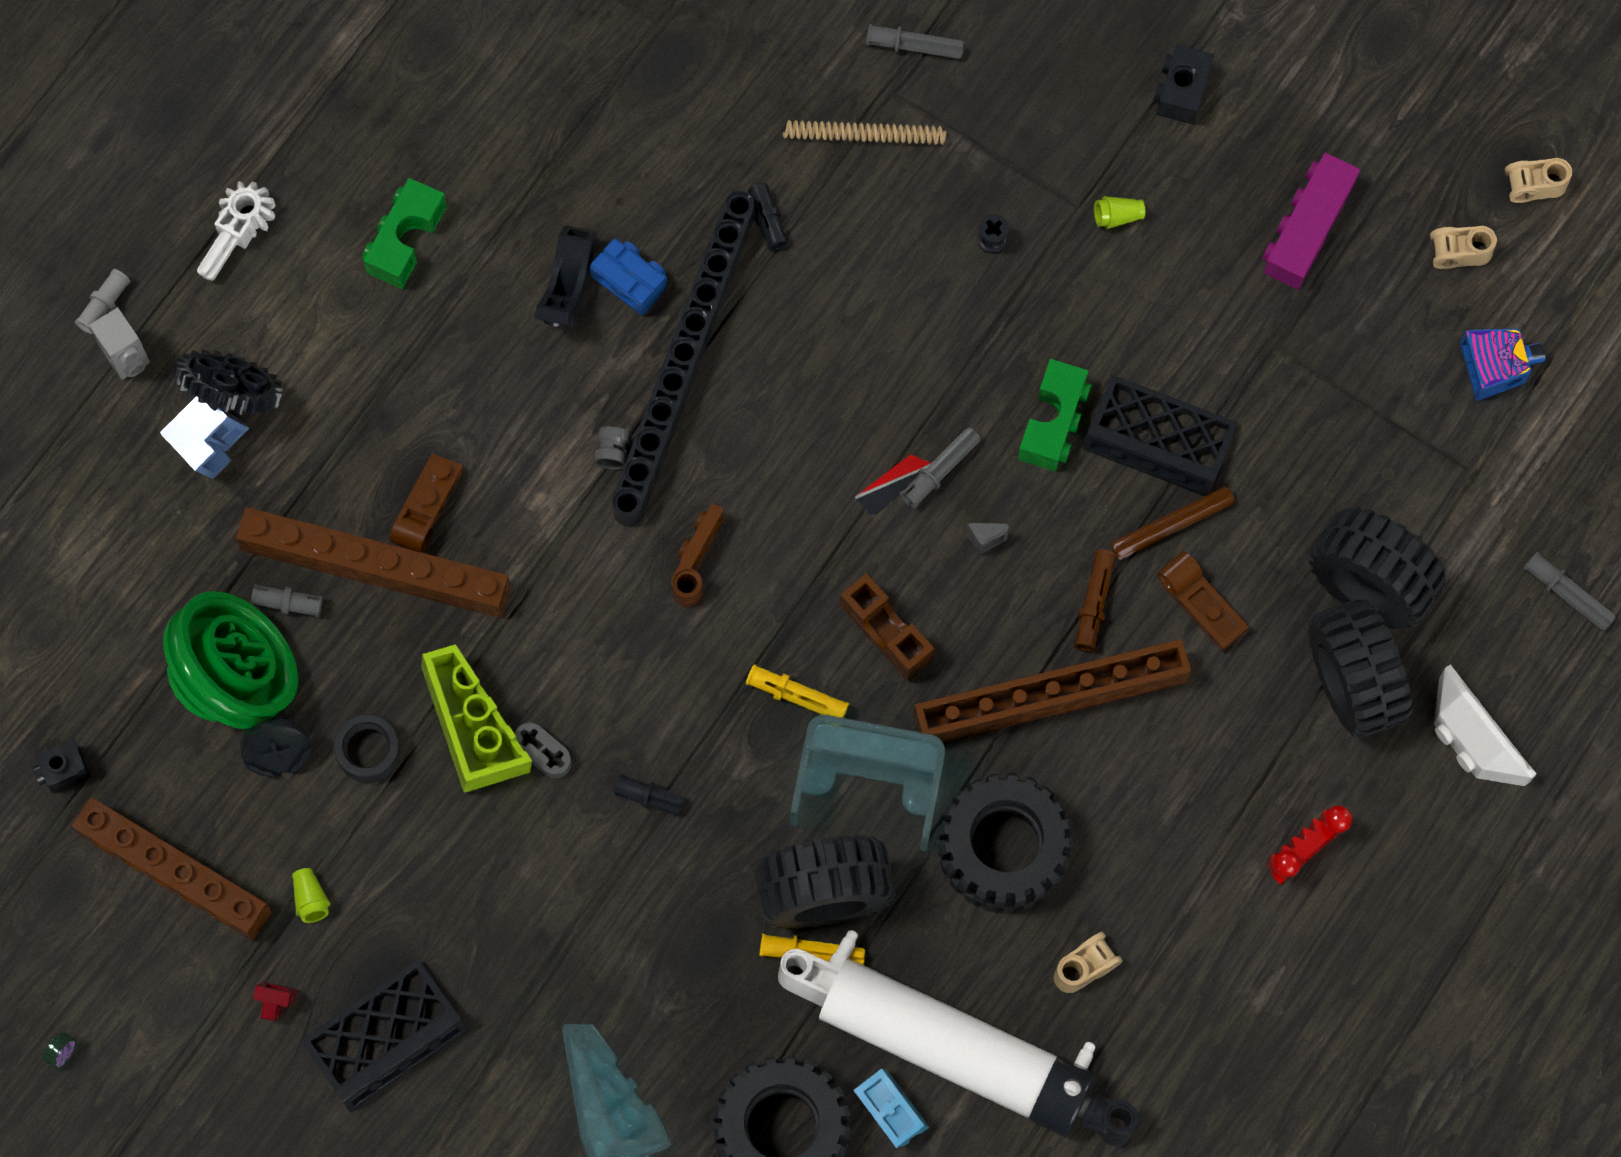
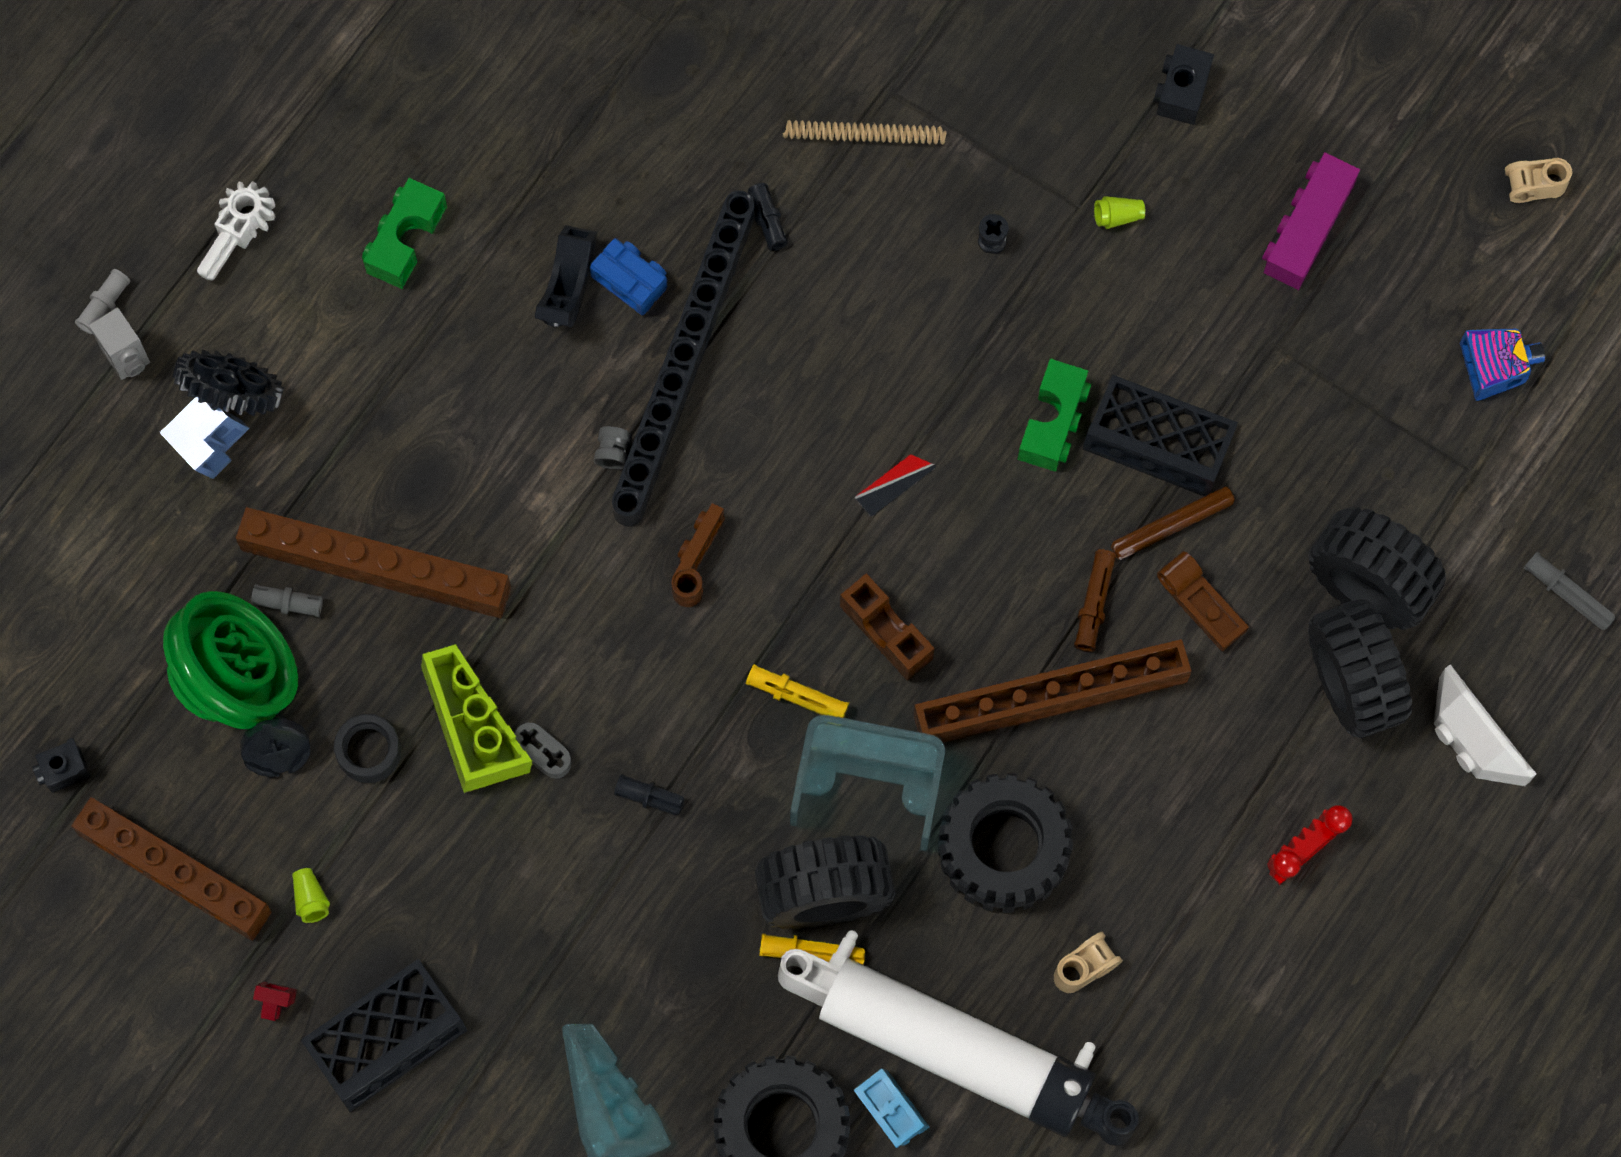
clear green tile [44,1032,77,1069] -> none
reddish brown plate [390,453,463,553] -> none
dark grey axle [866,24,964,59] -> none
dark grey axle [900,428,981,509] -> none
dark grey slope [966,523,1009,554] -> none
tan piece [1430,226,1497,269] -> none

